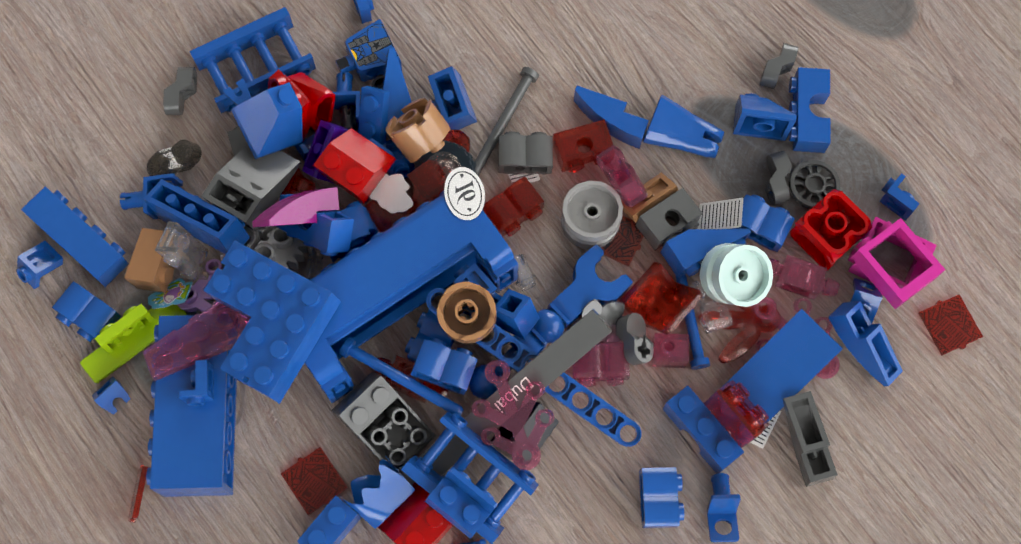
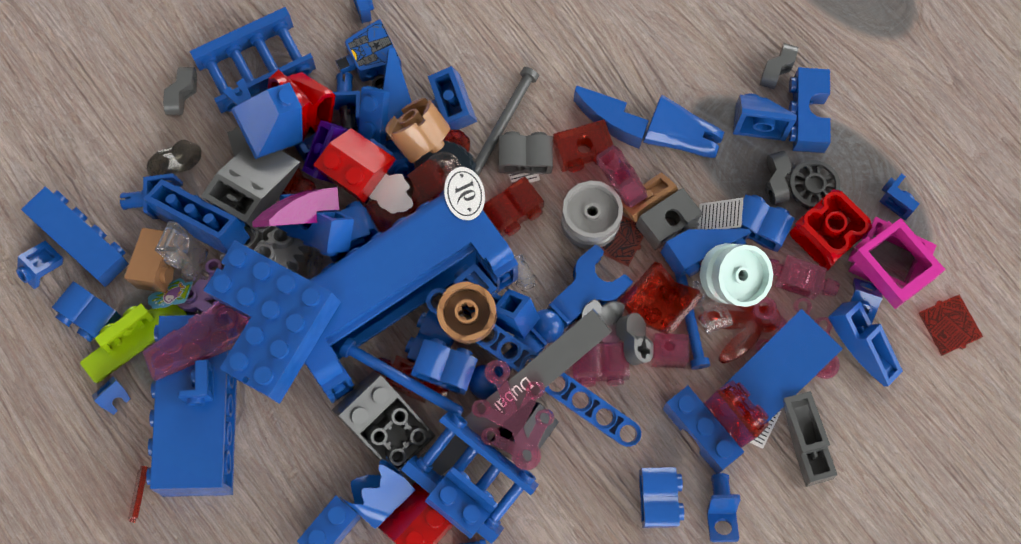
clear red piece [281,447,348,516] -> none

